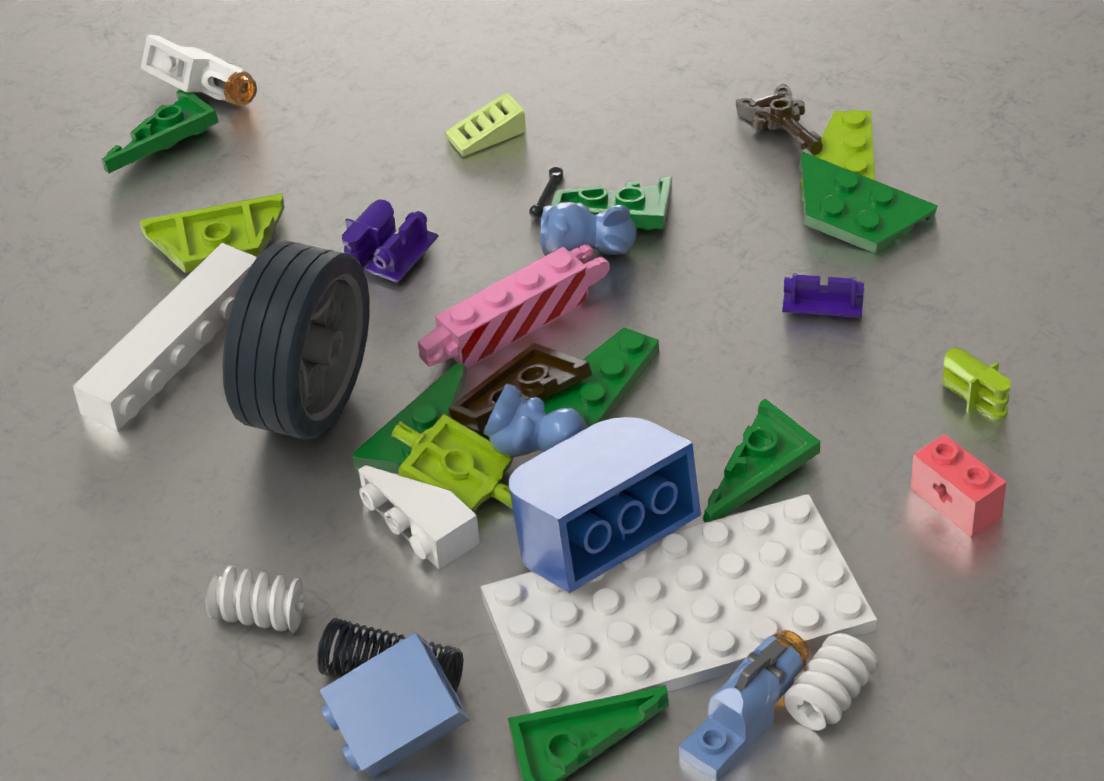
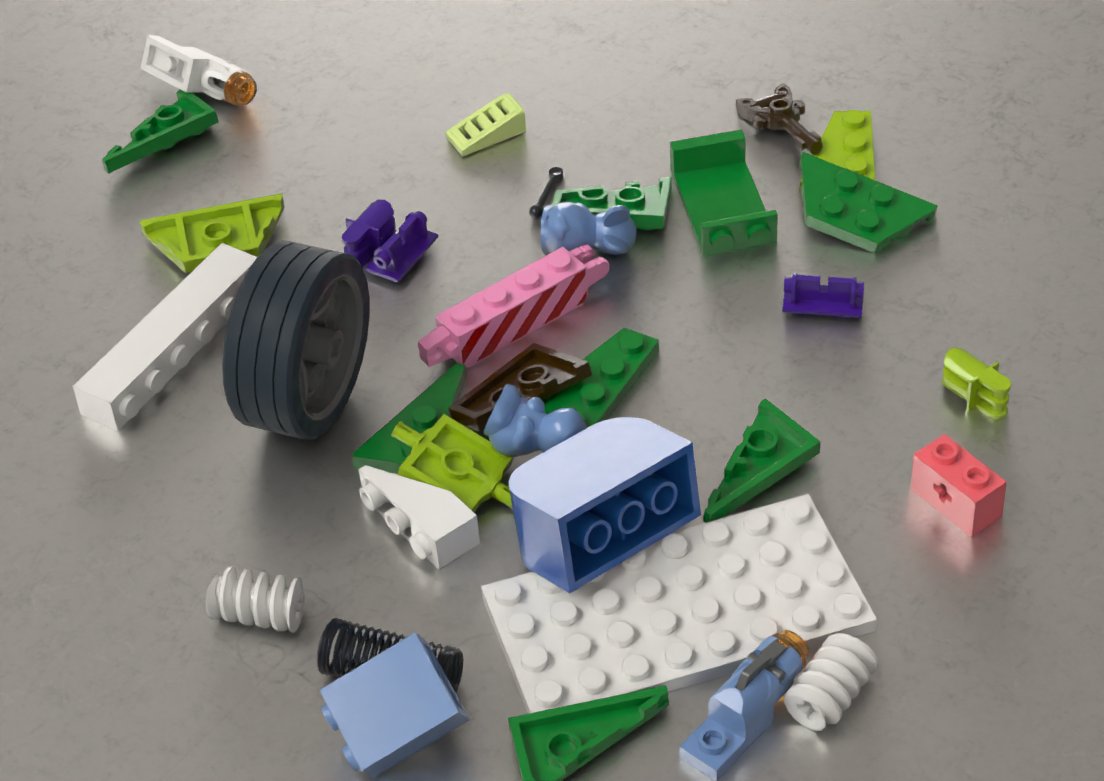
none -> green panel [670,129,778,256]

